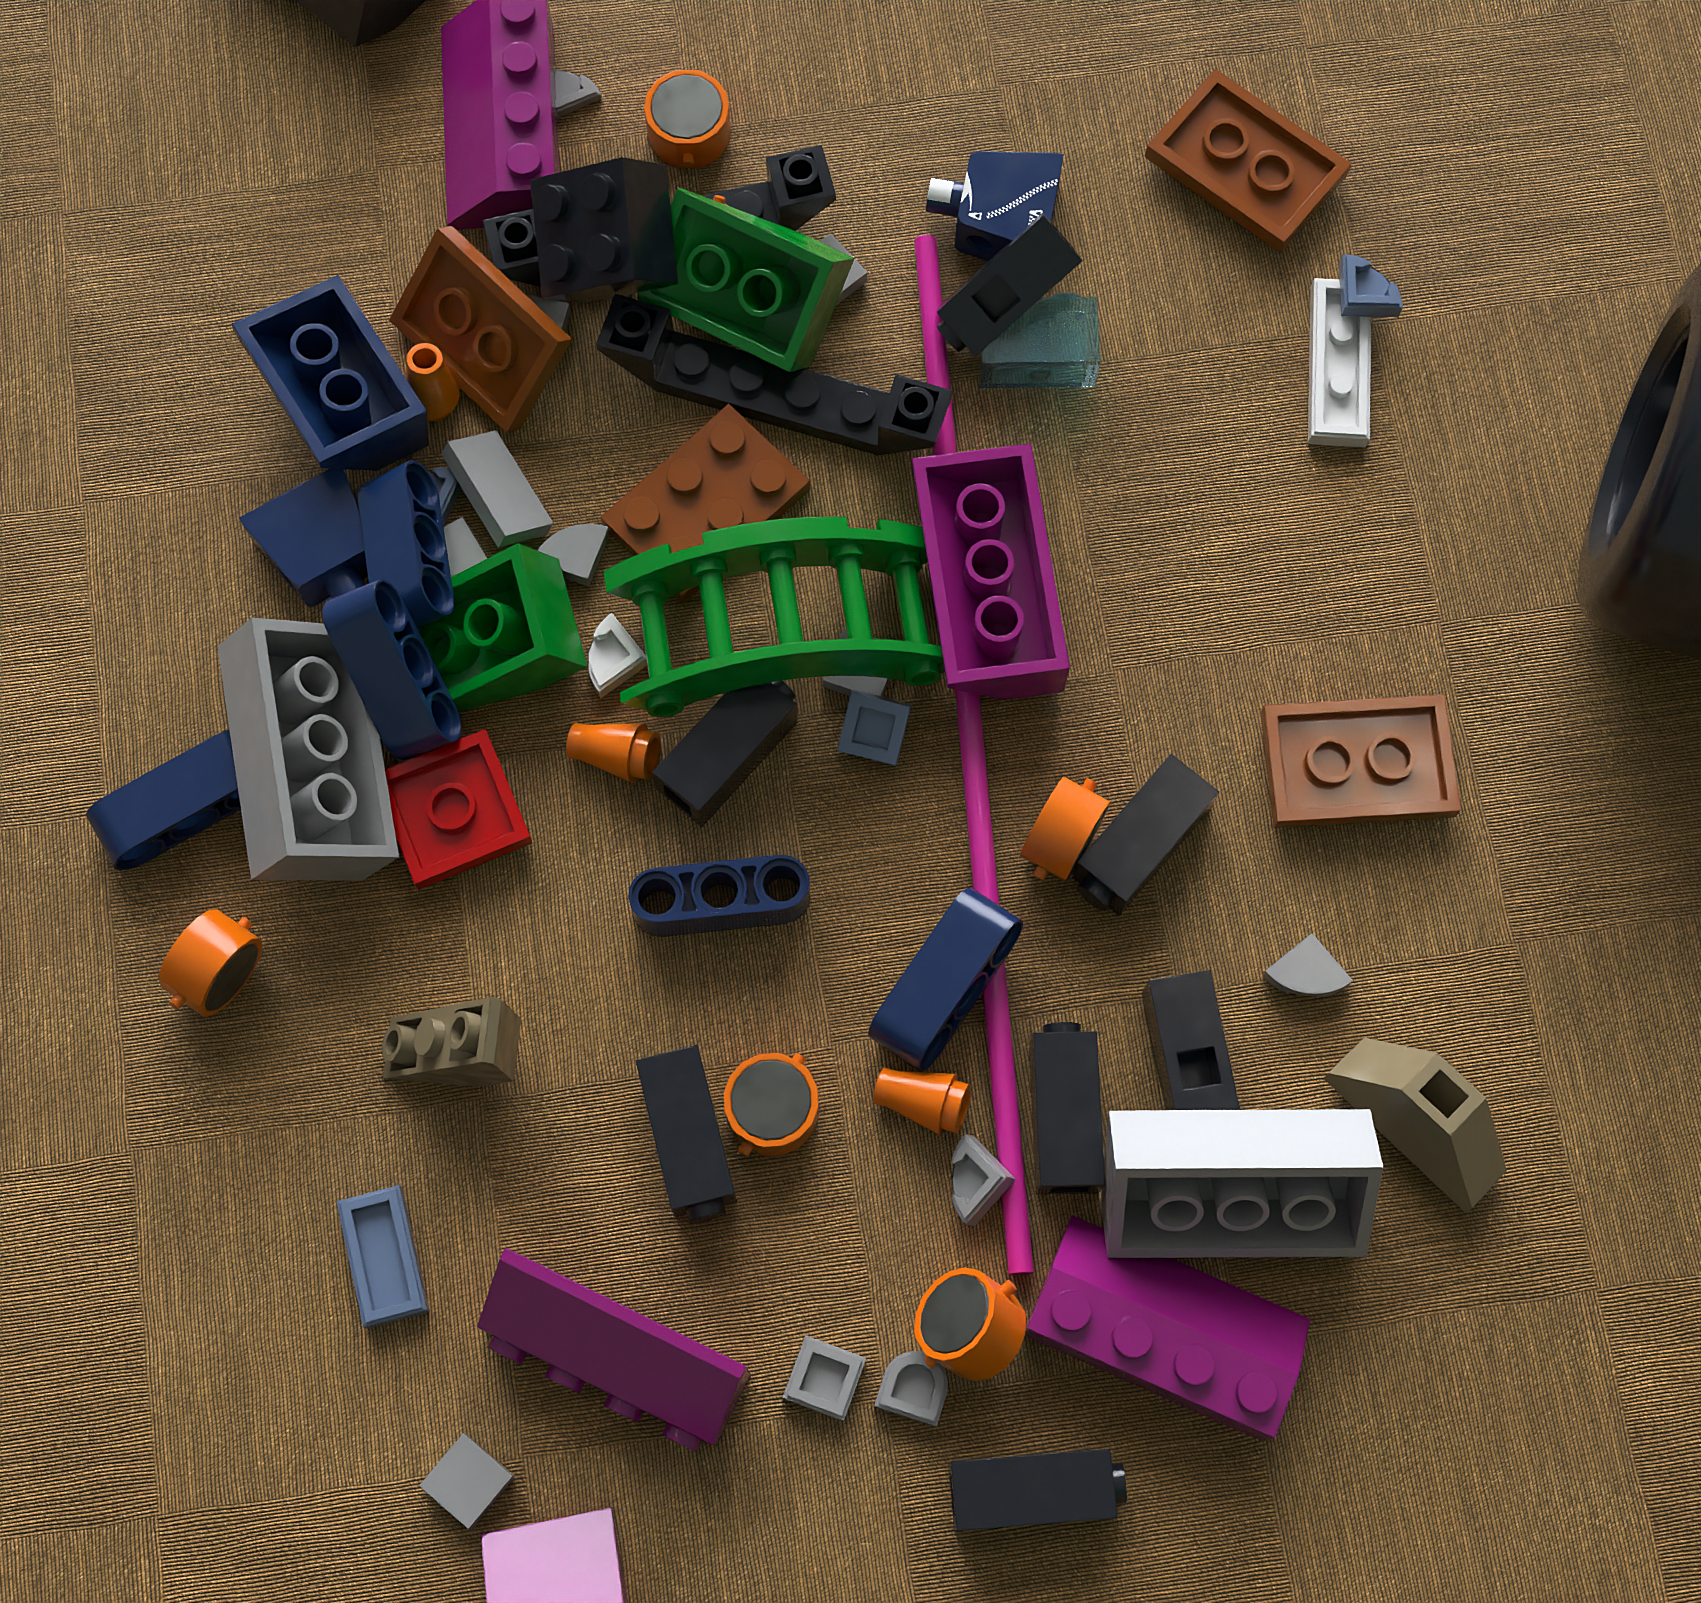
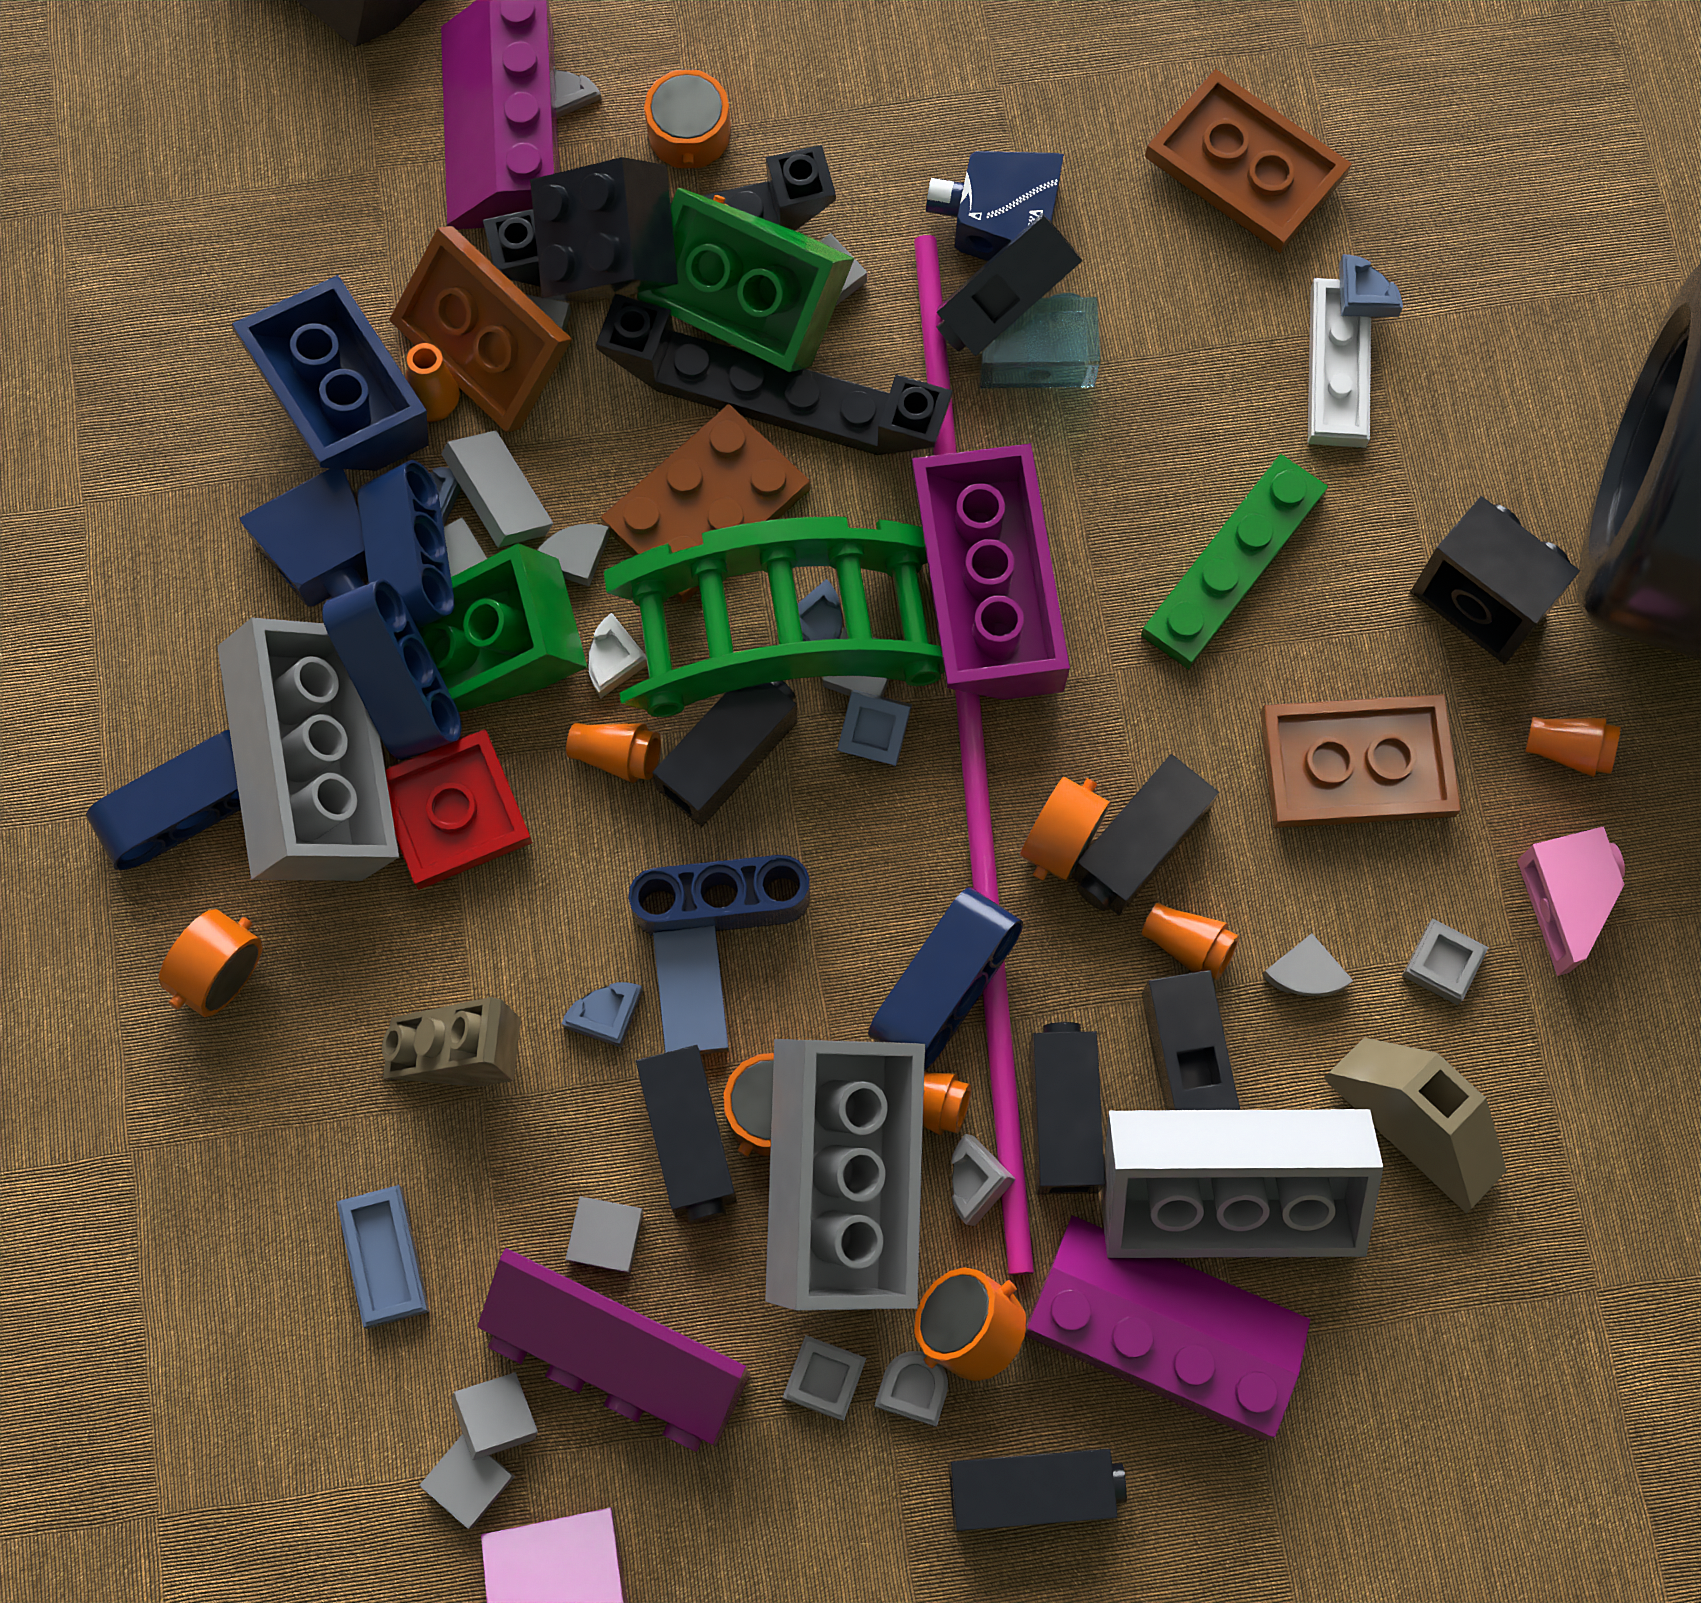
none -> light grey tile [451,1372,538,1460]
none -> sand blue tile [561,982,643,1048]
none -> light grey tile [565,1196,644,1274]
none -> sand blue tile [653,926,729,1055]
none -> light grey brick [765,1039,925,1310]
none -> sand blue tile [798,579,842,641]
none -> green plate [1140,453,1328,670]
none -> orange cone [1141,902,1240,980]
none -> light grey tile [1402,918,1489,1005]
none -> black brick [1410,496,1580,665]
none -> bright pink slope [1517,826,1625,976]
none -> orange cone [1525,717,1621,777]

